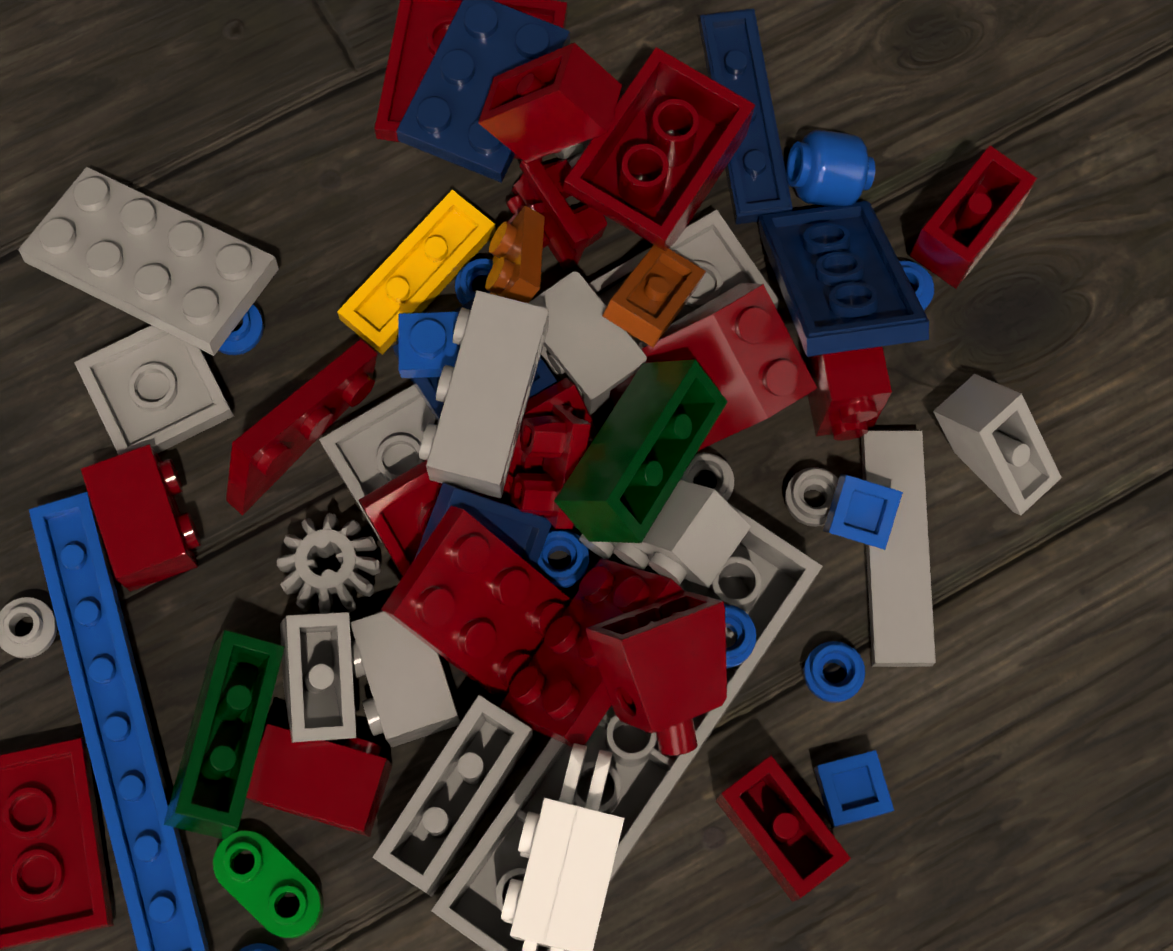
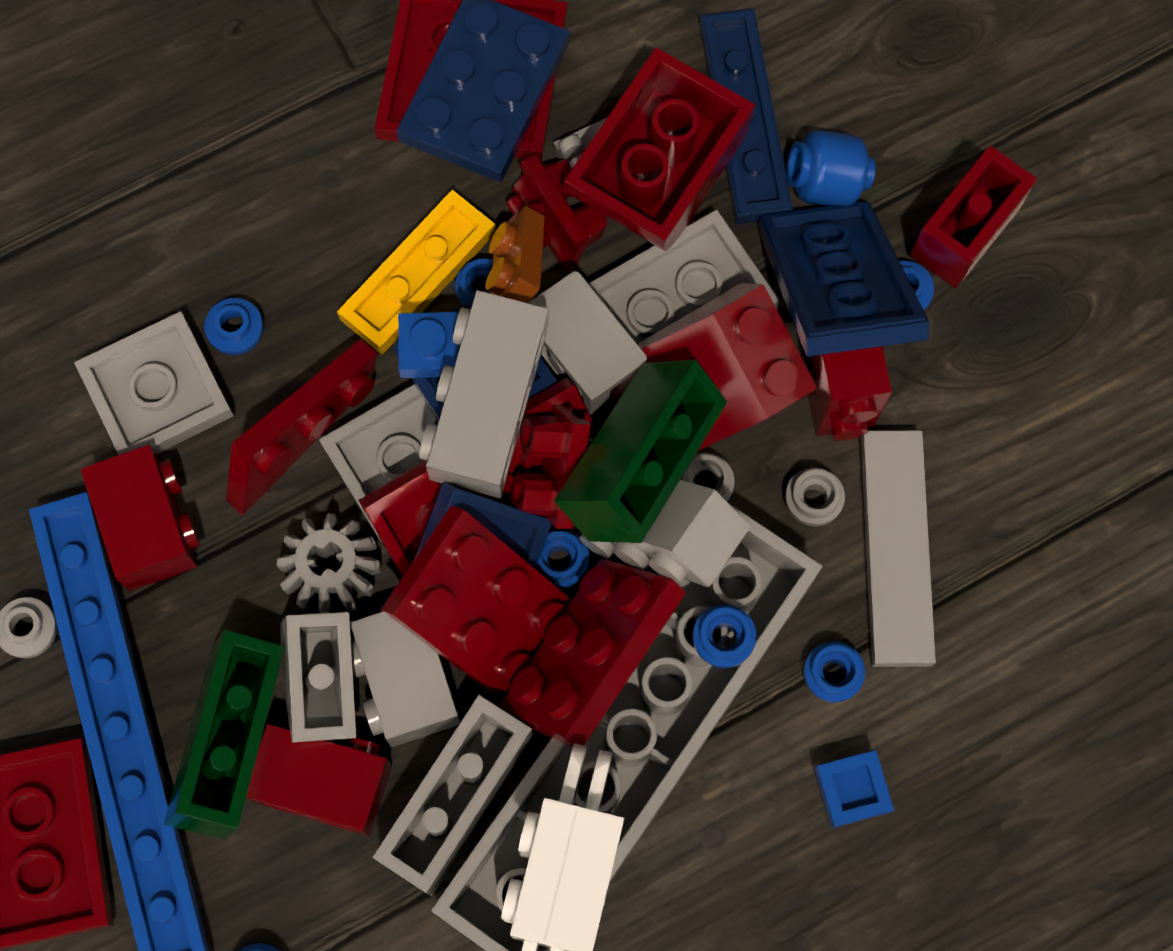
light grey plate [18,167,279,356] -> none
green plate [213,831,324,939] -> none
dark red brick [478,42,622,163] -> none
dark red torso [586,591,727,756] -> none
dark orange plate [602,245,706,348] -> none
dark red brick [716,755,851,902] -> none
blue plate [823,474,903,550] -> none
light grey slope [933,374,1062,516] -> none

